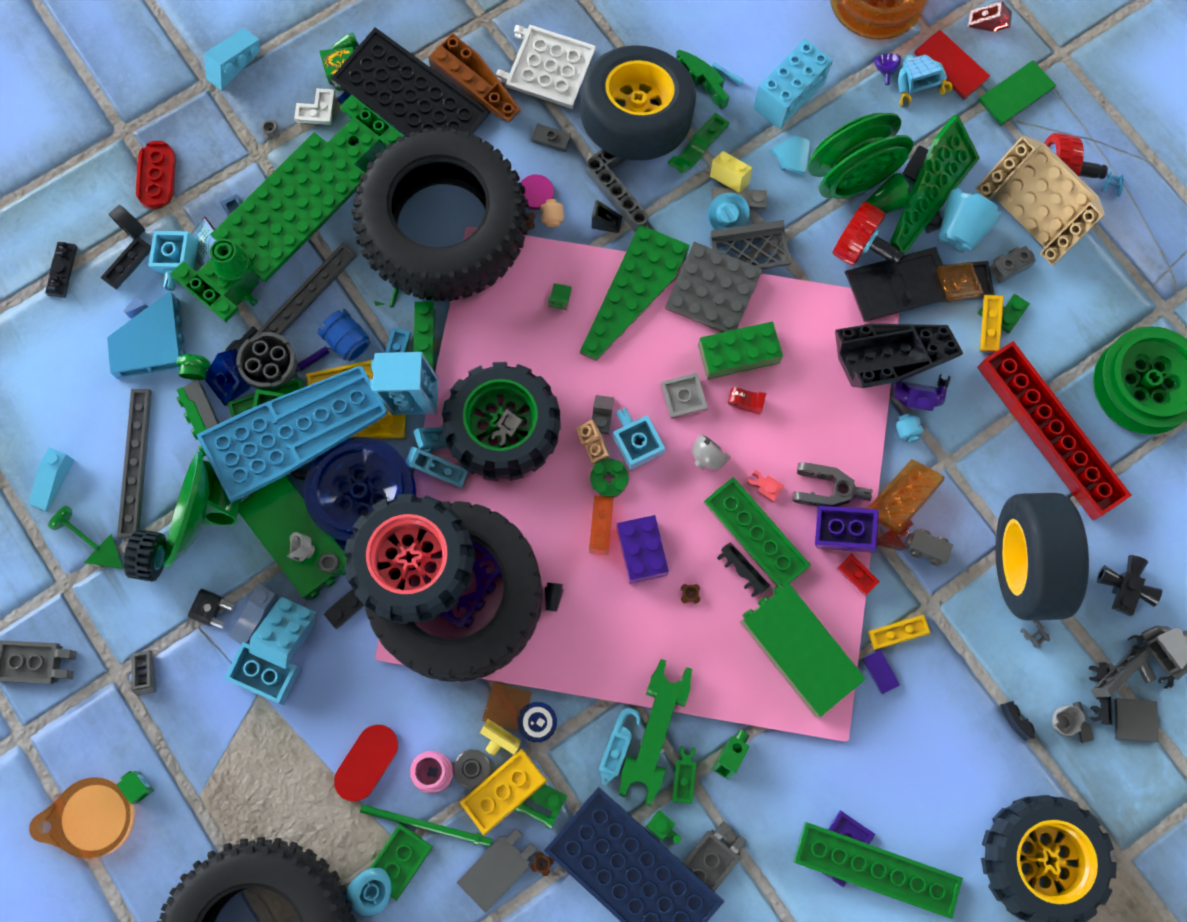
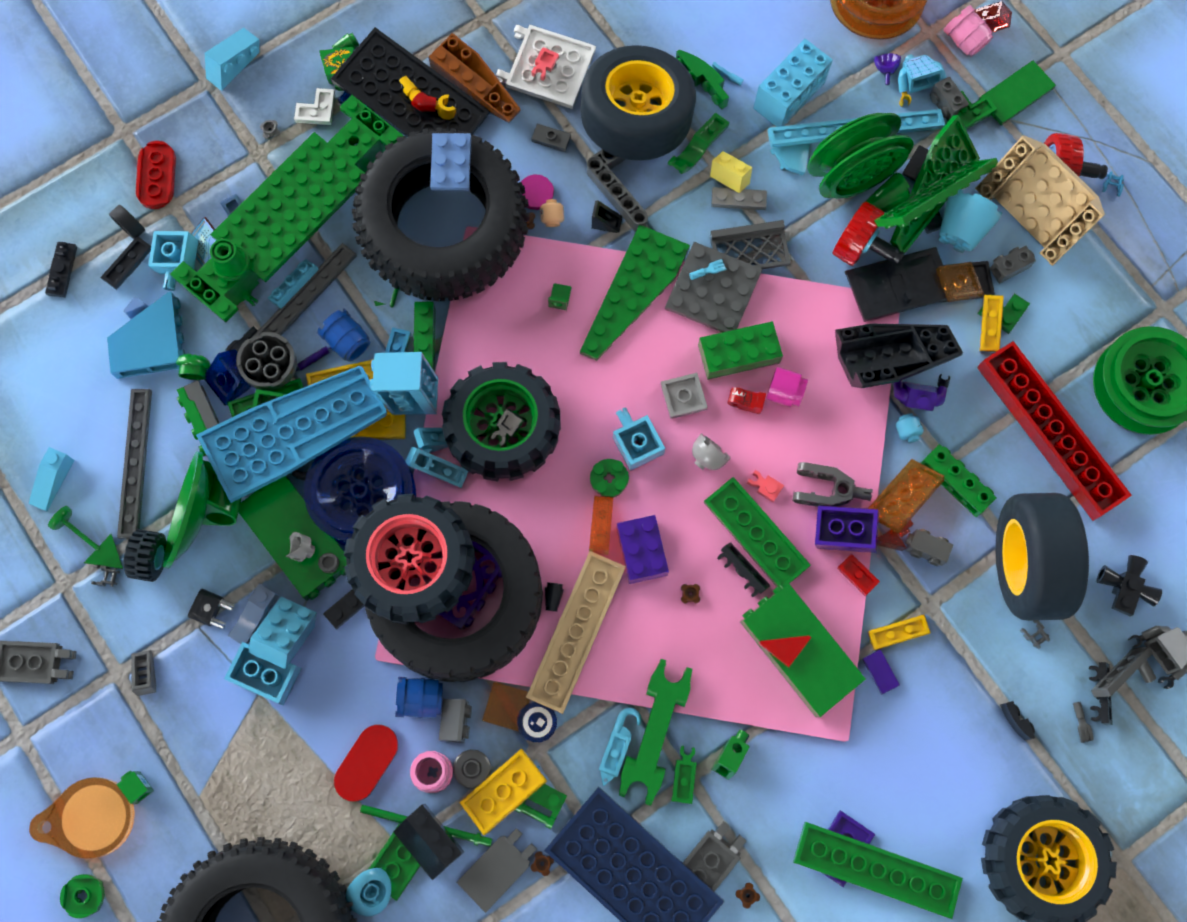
light yellow tile [480,719,521,755] -> none
light nougat slope [576,420,611,465] -> none
dark grey slope [592,395,614,435] -> none
green brick [646,810,681,843] -> none
medium azure hat [708,193,750,230] -> none
red tile [914,30,990,100] -> none
light grey hair [1052,705,1086,737] -> none
dark grey tile [1114,698,1158,742] -> none
none -> green plate [60,874,105,918]
none -> dark grey piece [91,565,120,587]
none -> medium azure tile [268,259,319,309]
none -> black slope [393,804,464,880]
none -> blue piece [395,677,443,718]
none -> yellow piece [399,76,457,120]
none -> medium blue plate [430,133,471,191]
none -> dark grey slope [439,699,472,743]
none -> tan plate [526,551,626,714]
none -> coral plate [531,47,559,81]
none -> medium azure piece [689,259,726,280]
none -> reddish brown plate [735,883,760,909]
none -> red tile [758,636,811,667]
none -> dark pink piece [766,367,808,407]
none -> medium azure plate [767,109,945,148]
none -> green plate [874,158,998,229]
none -> green brick [920,444,997,517]
none -> dark grey bracket [930,77,969,121]
none -> bright pink piece [943,5,993,57]
none -> green plate [957,91,997,130]

